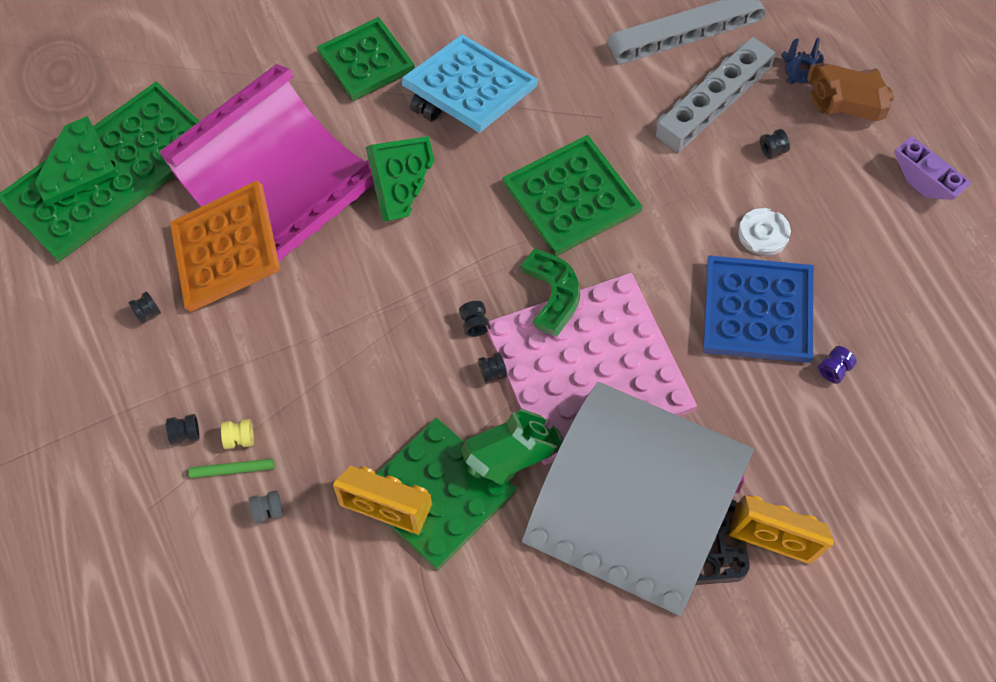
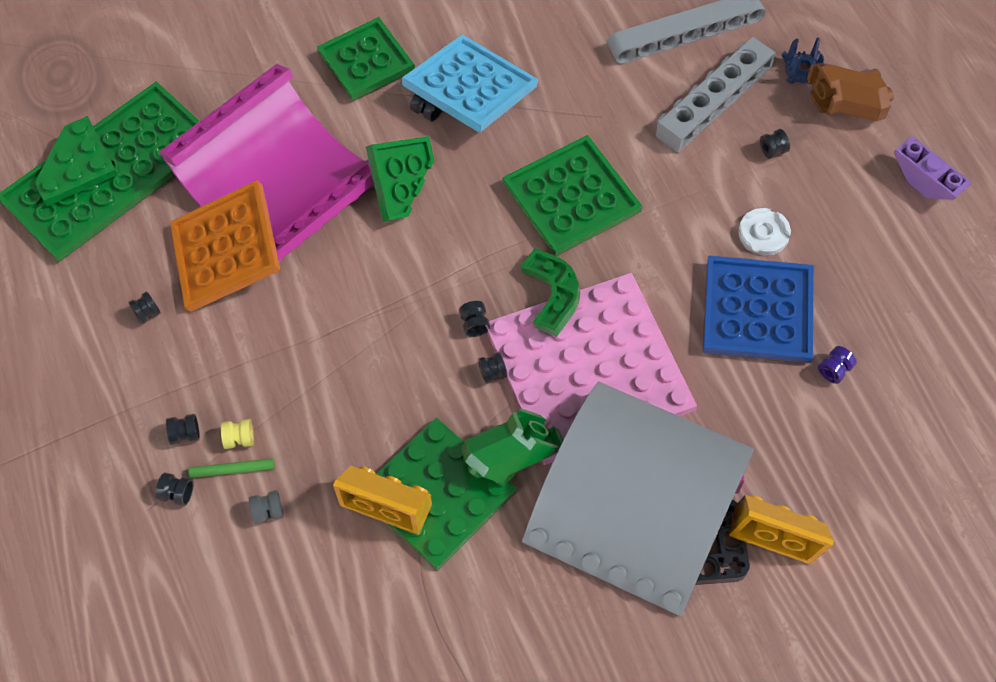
none -> black wheel [155,472,194,506]

